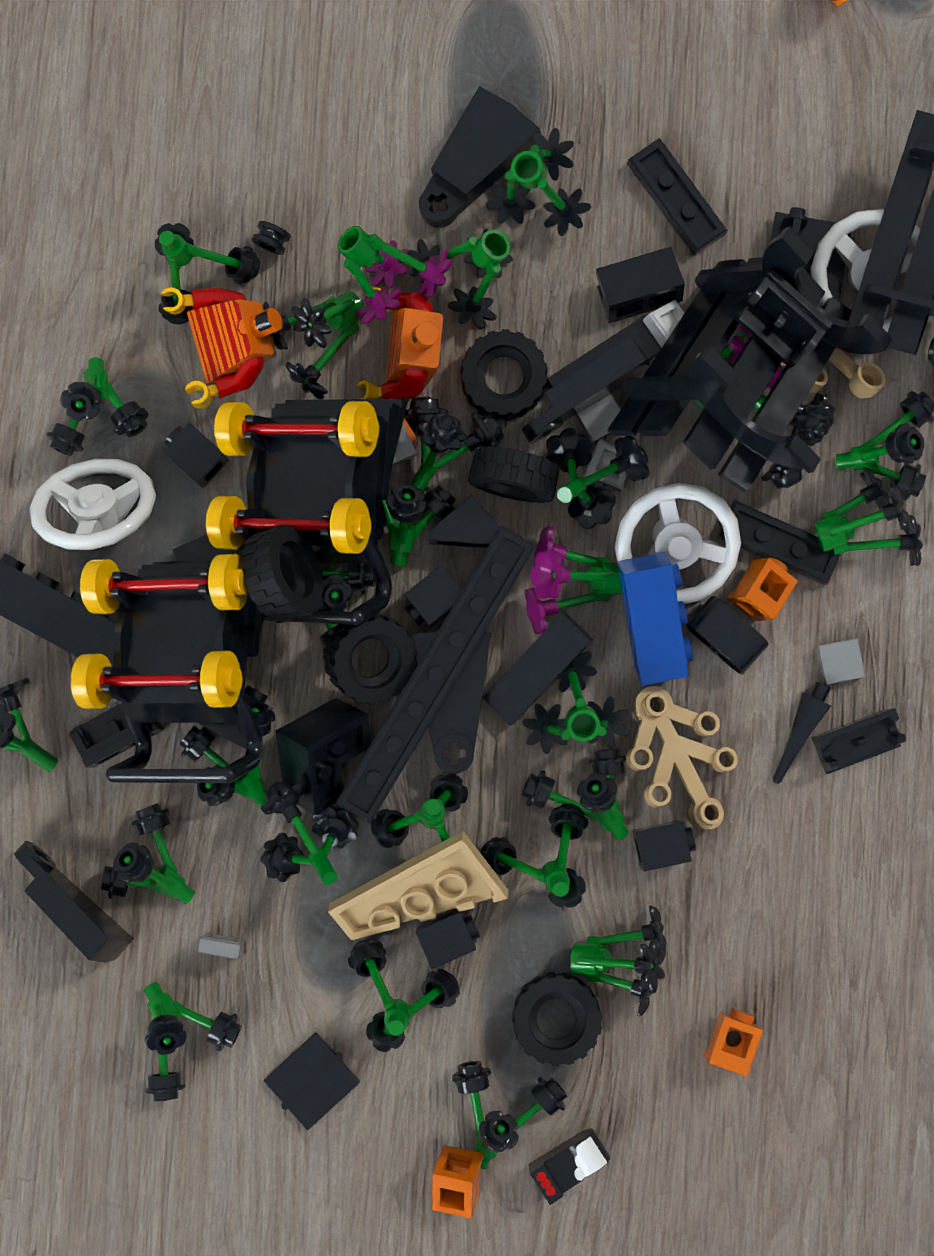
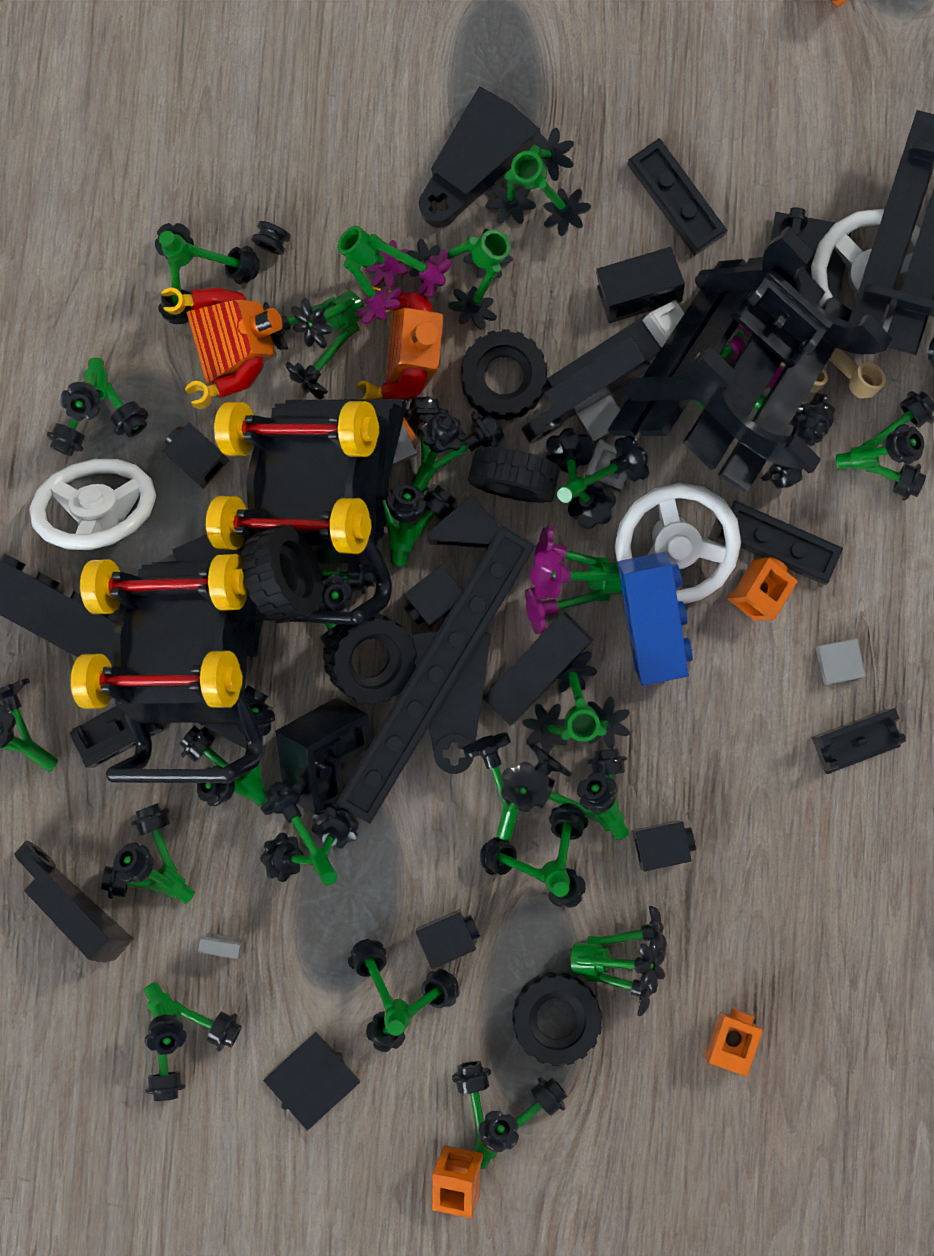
tan wing [328,831,508,940] -> none
black plant [371,773,468,848] -> none
black leg [528,1128,610,1205] -> none
tan plant [626,686,738,830] -> none
black beam [686,595,769,675] -> none
black piece [773,681,831,784] -> none
plant [814,467,923,566] -> none
none -> black plant [463,732,572,840]

